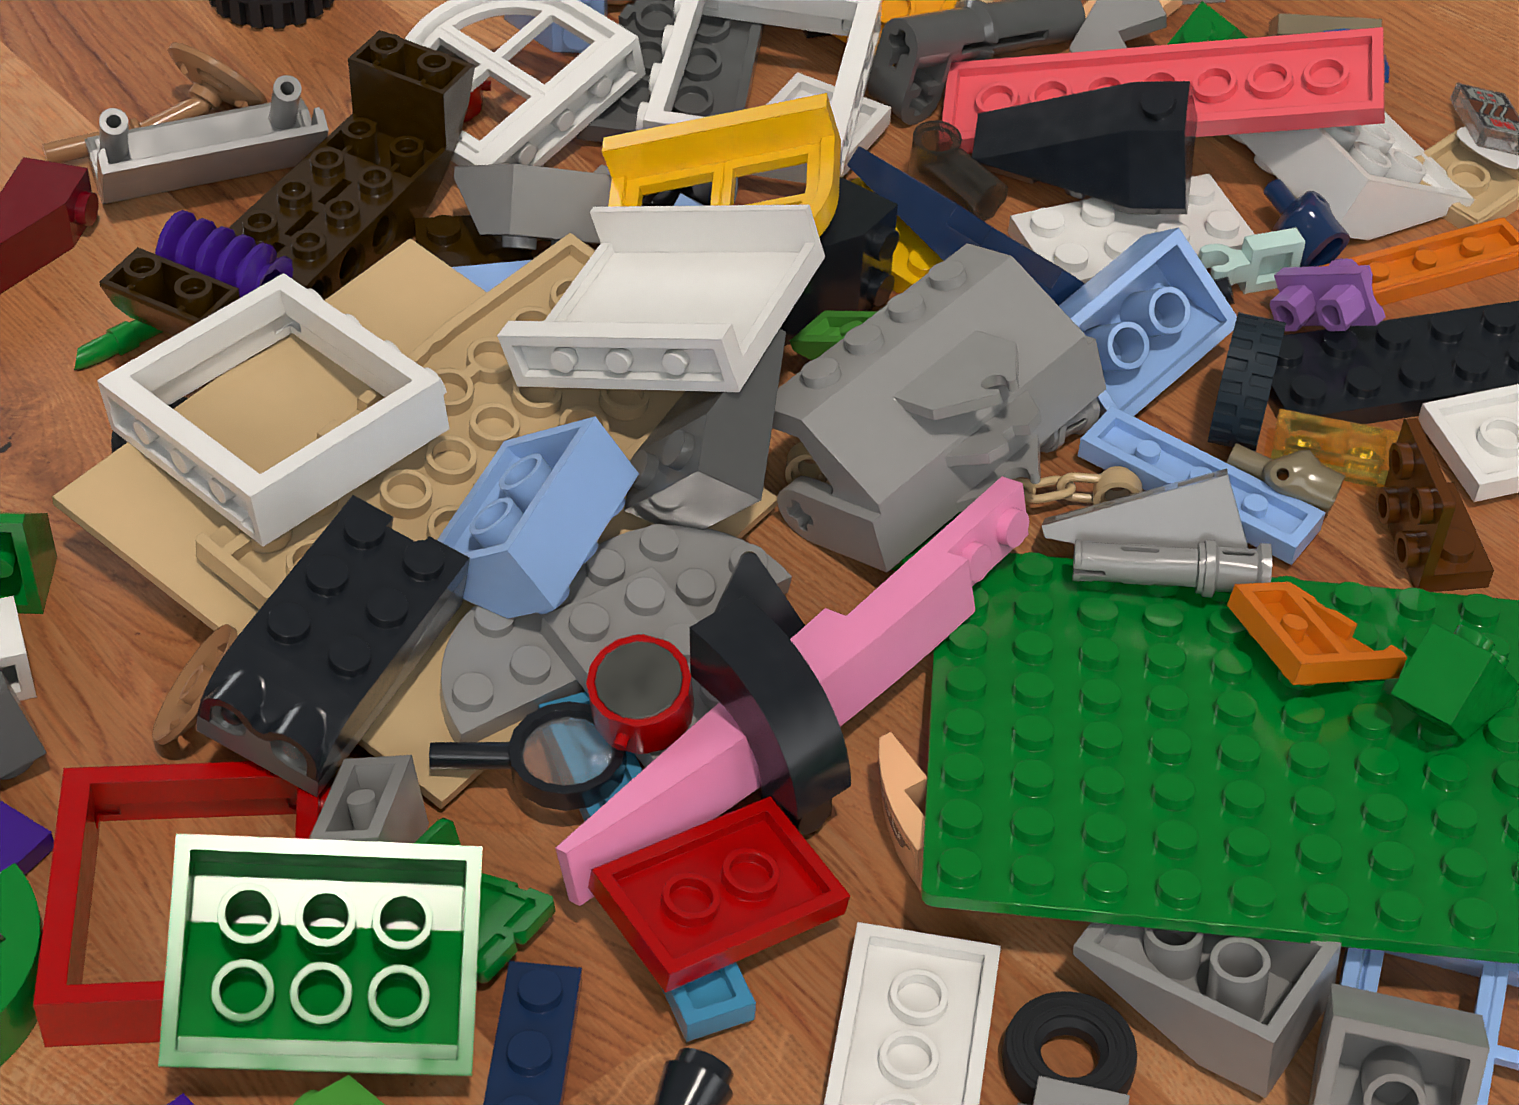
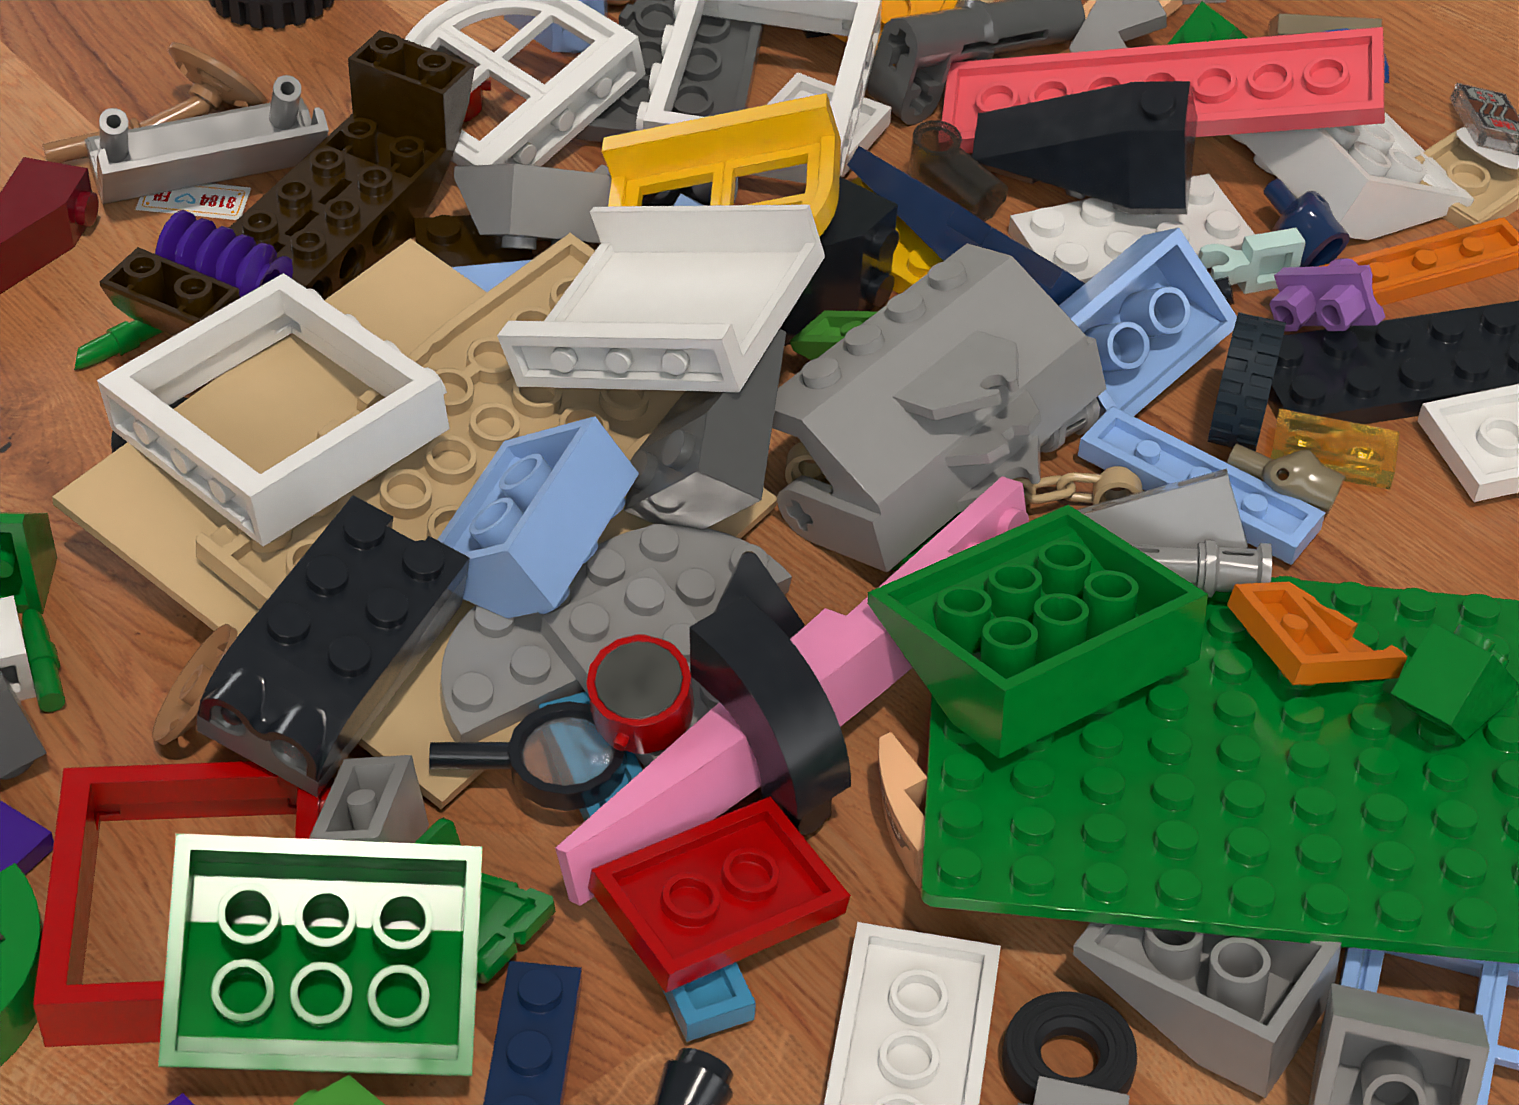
reddish brown bracket [1376,418,1494,592] -> none
none -> green piece [21,609,65,712]
none -> white sticker [135,183,251,220]
none -> green slope [867,505,1208,759]

